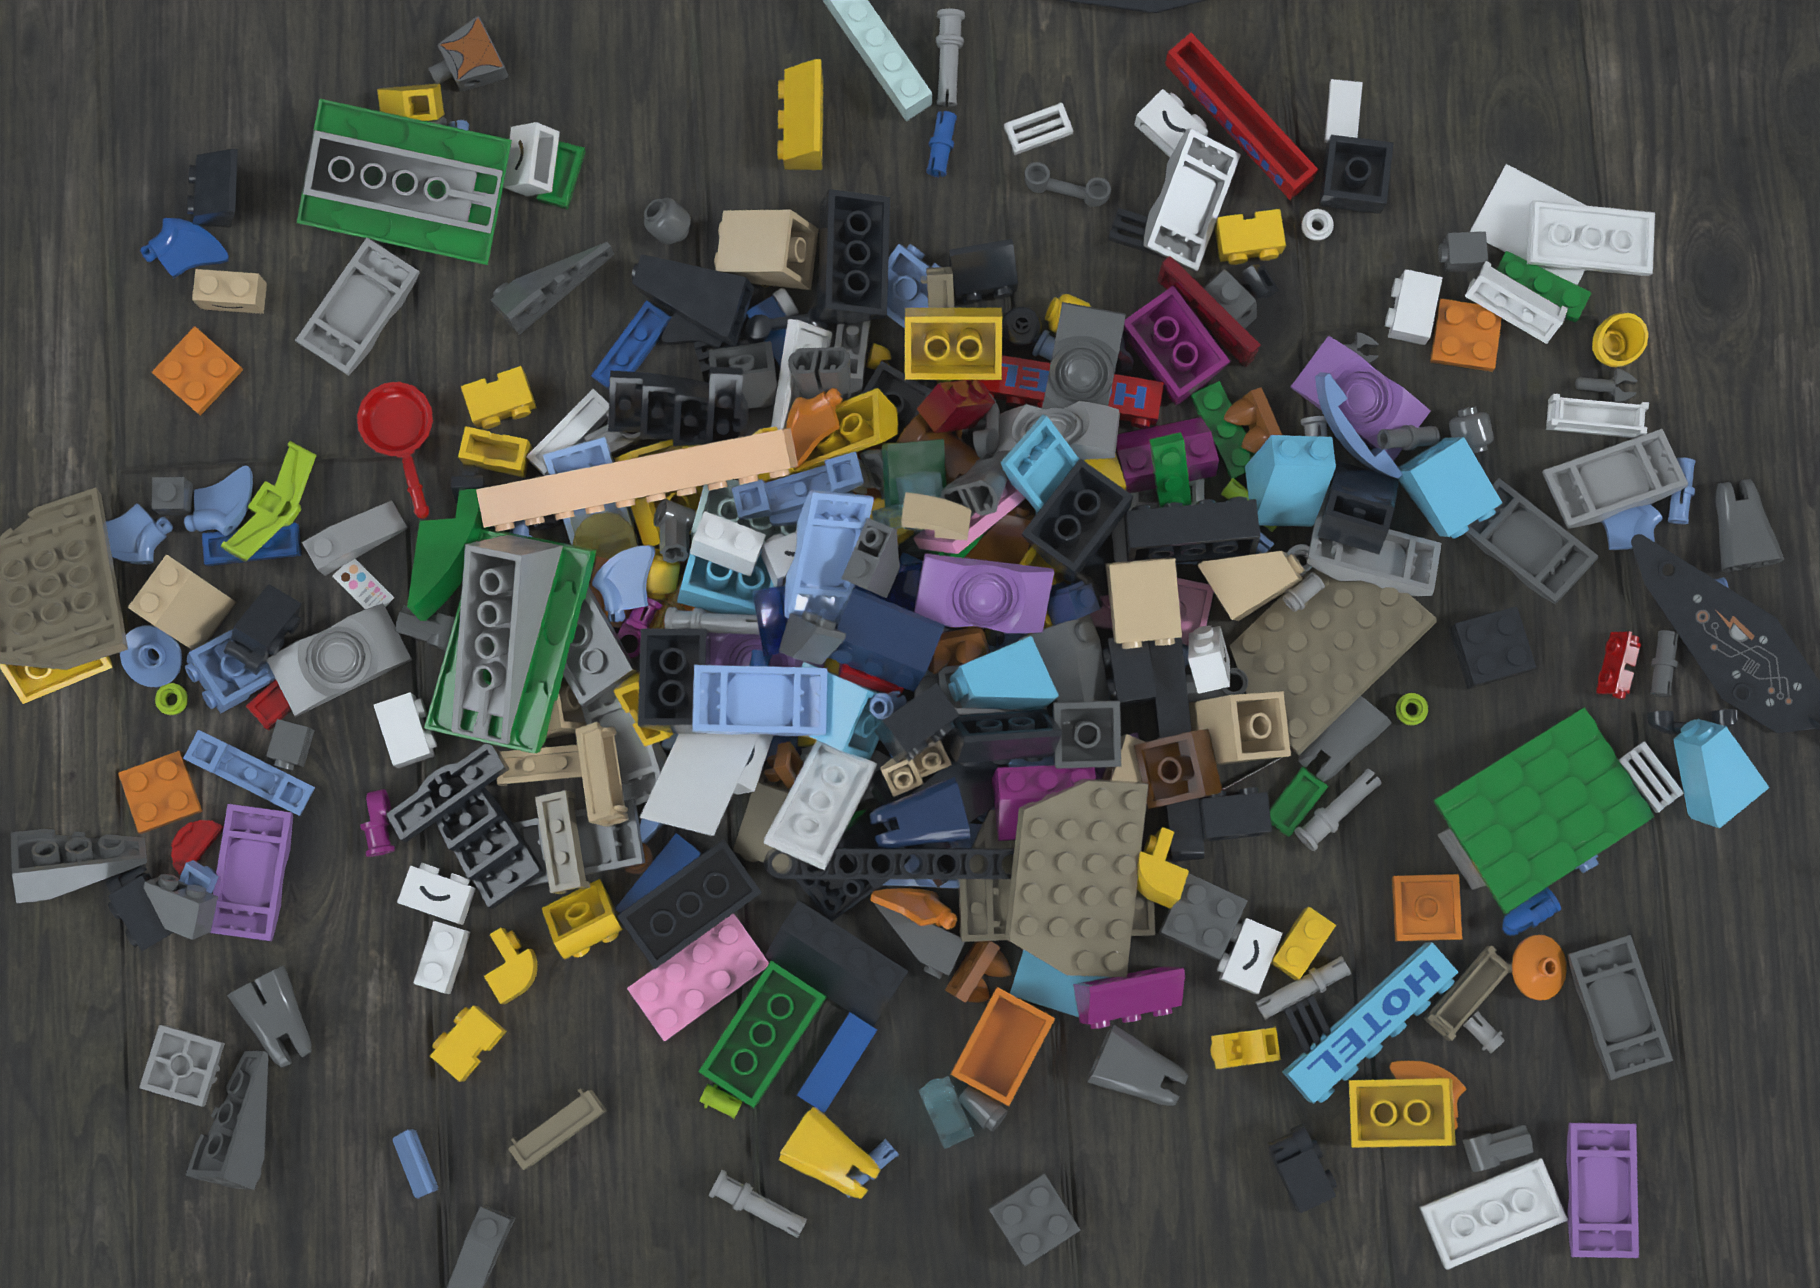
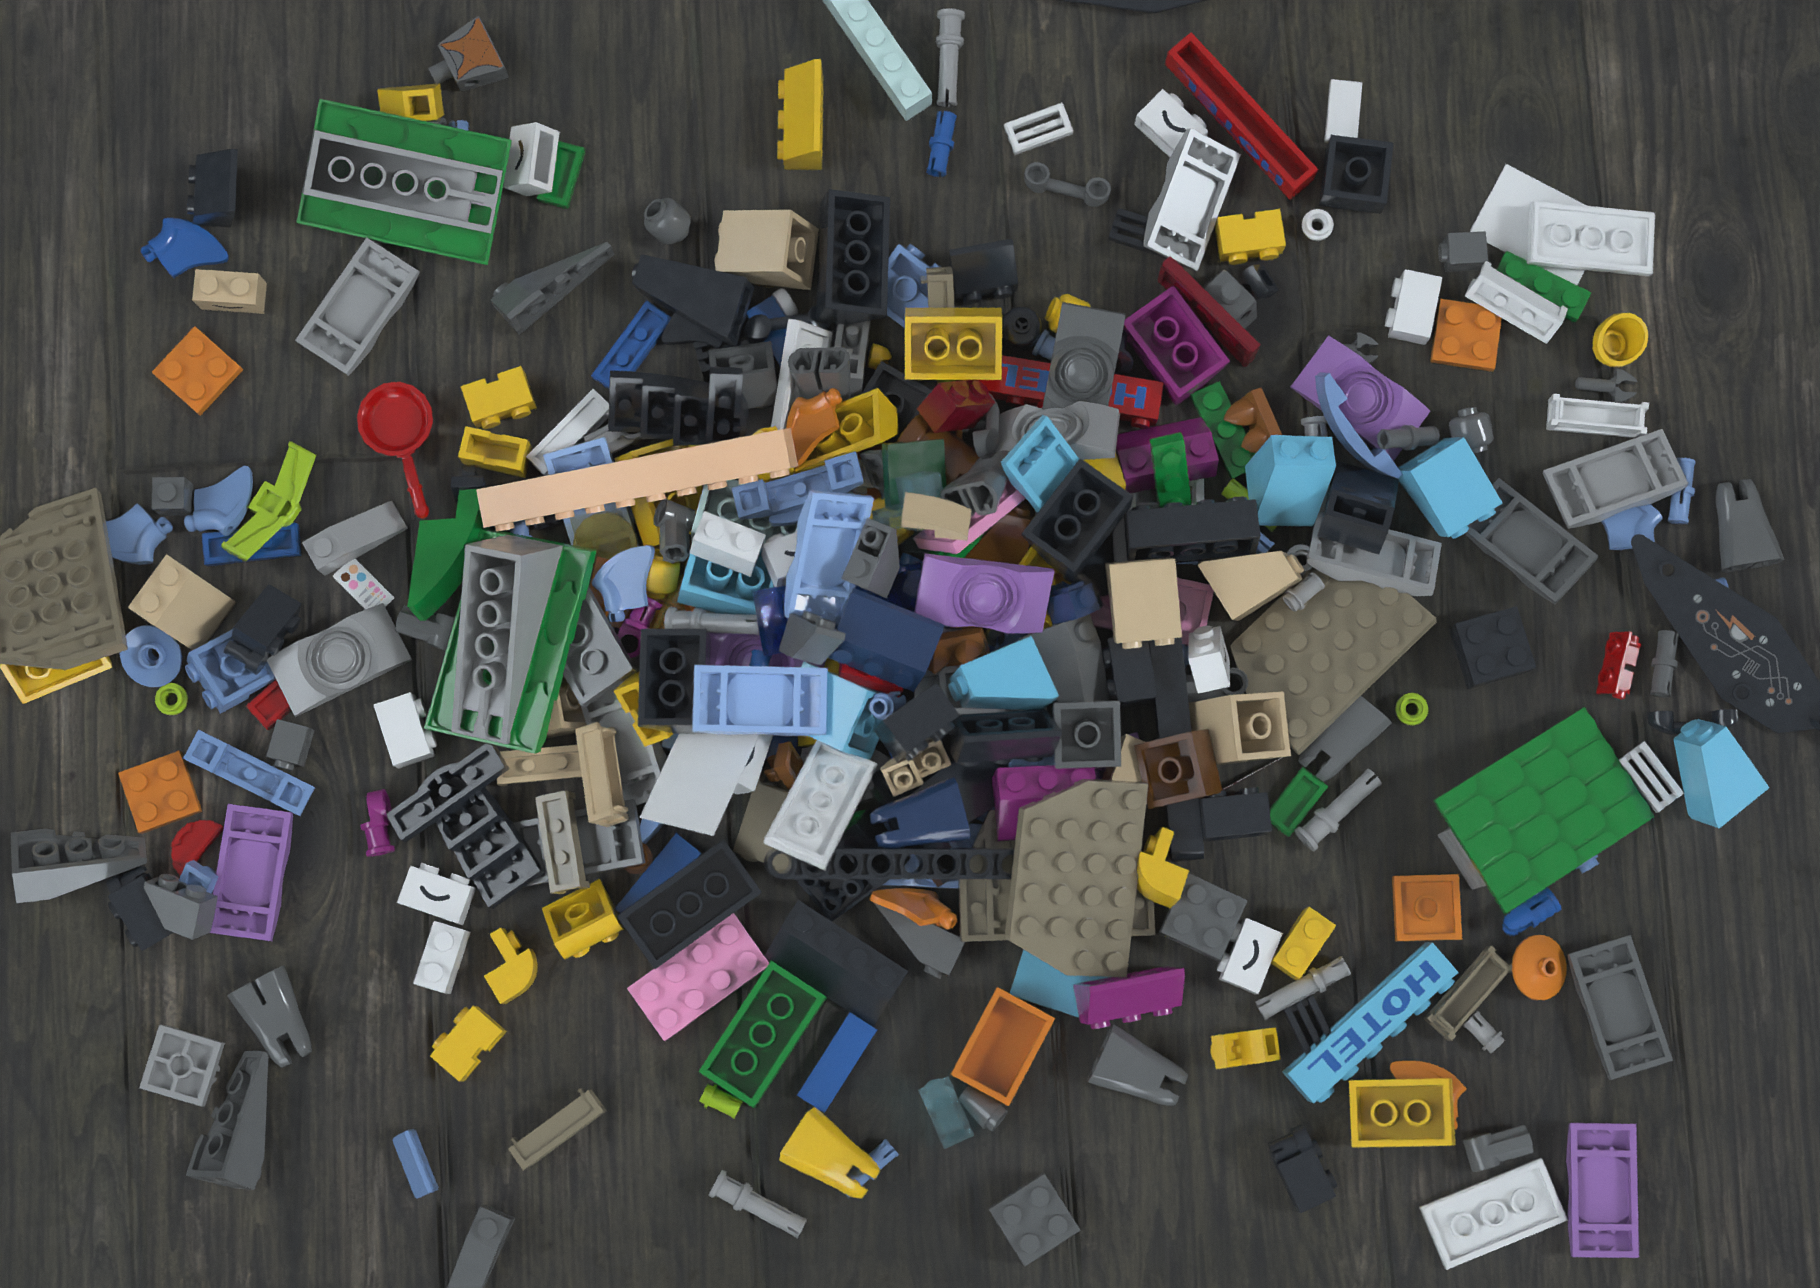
dark orange tile [945,941,1012,1003] -> none

